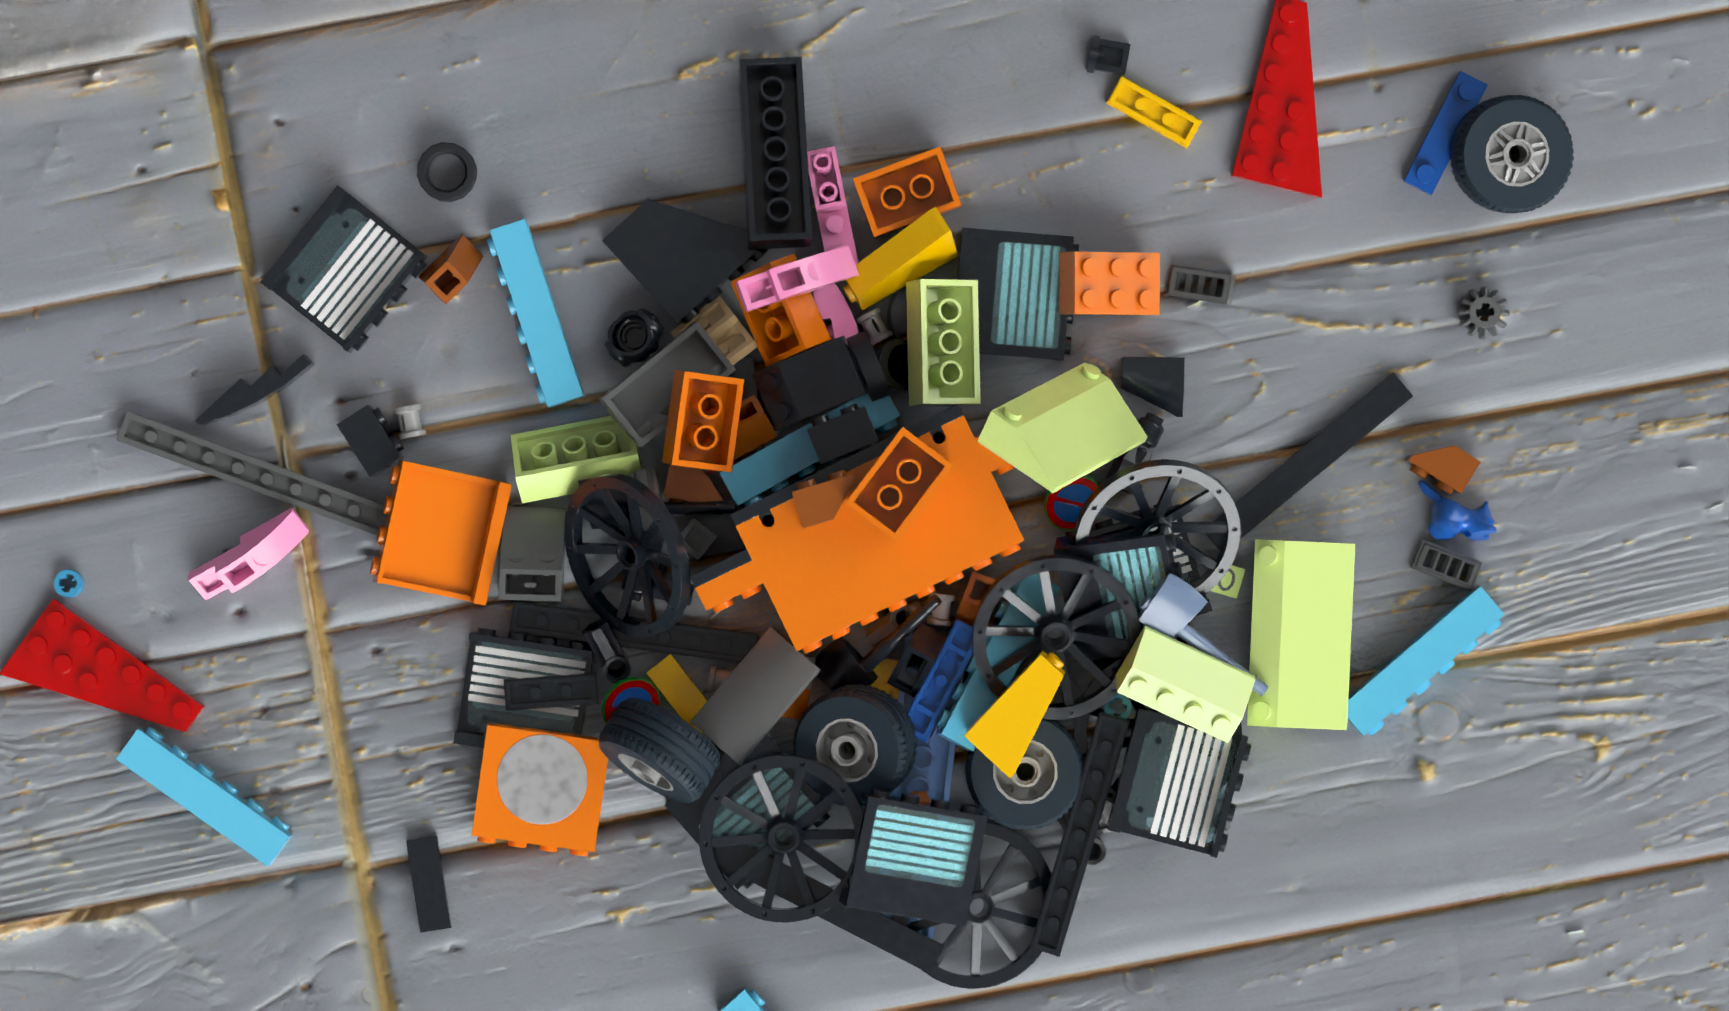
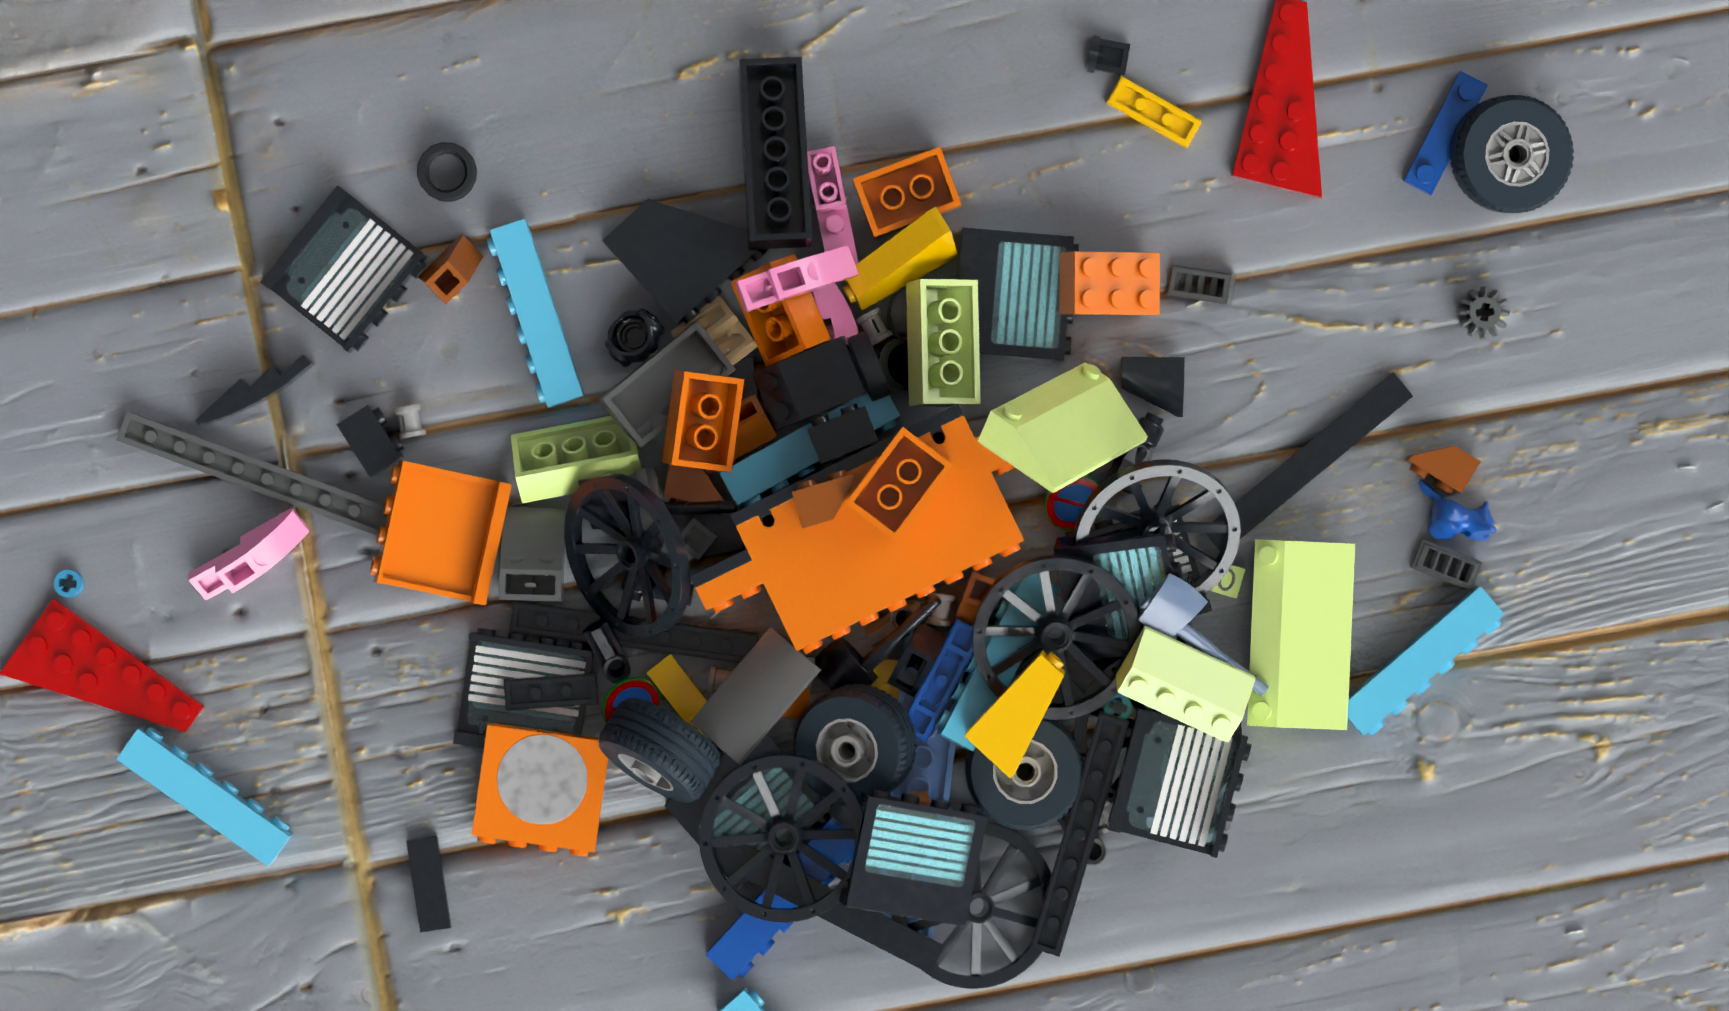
none -> blue brick [705,816,855,980]

